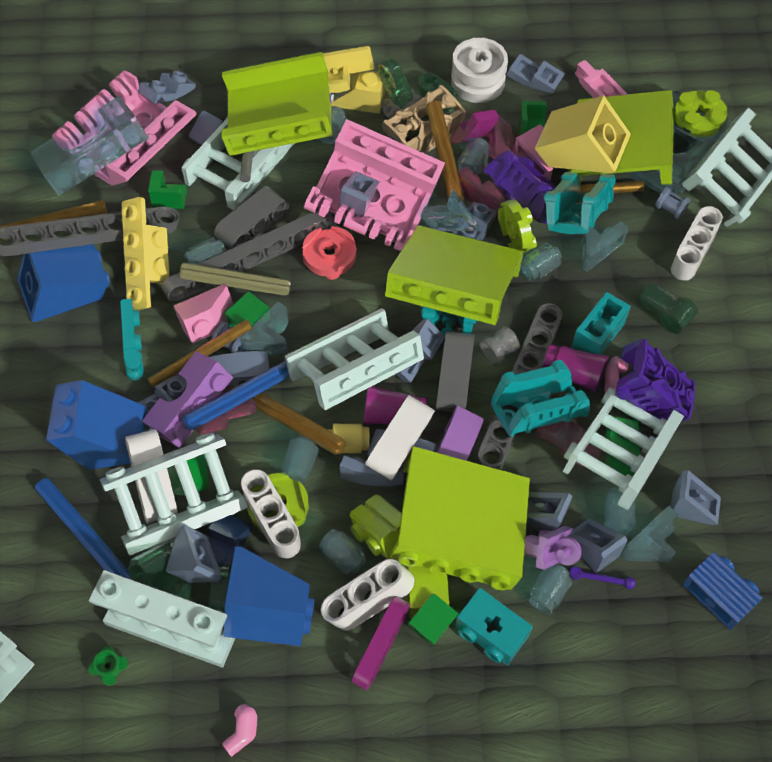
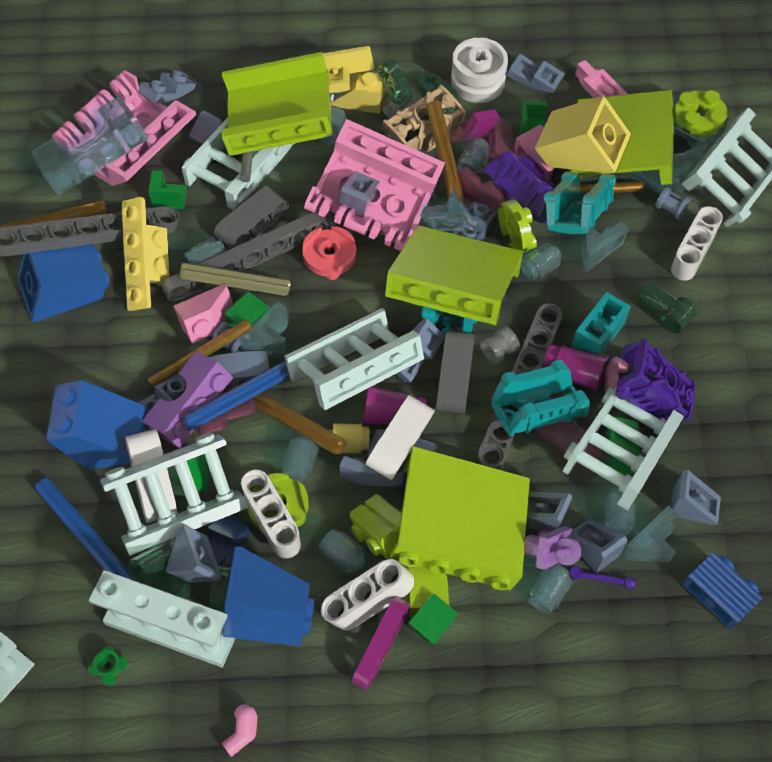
teal hinge [120,299,144,381] -> none
medium lavender slope [436,406,484,461] -> none
teal brick [455,588,533,666] -> none

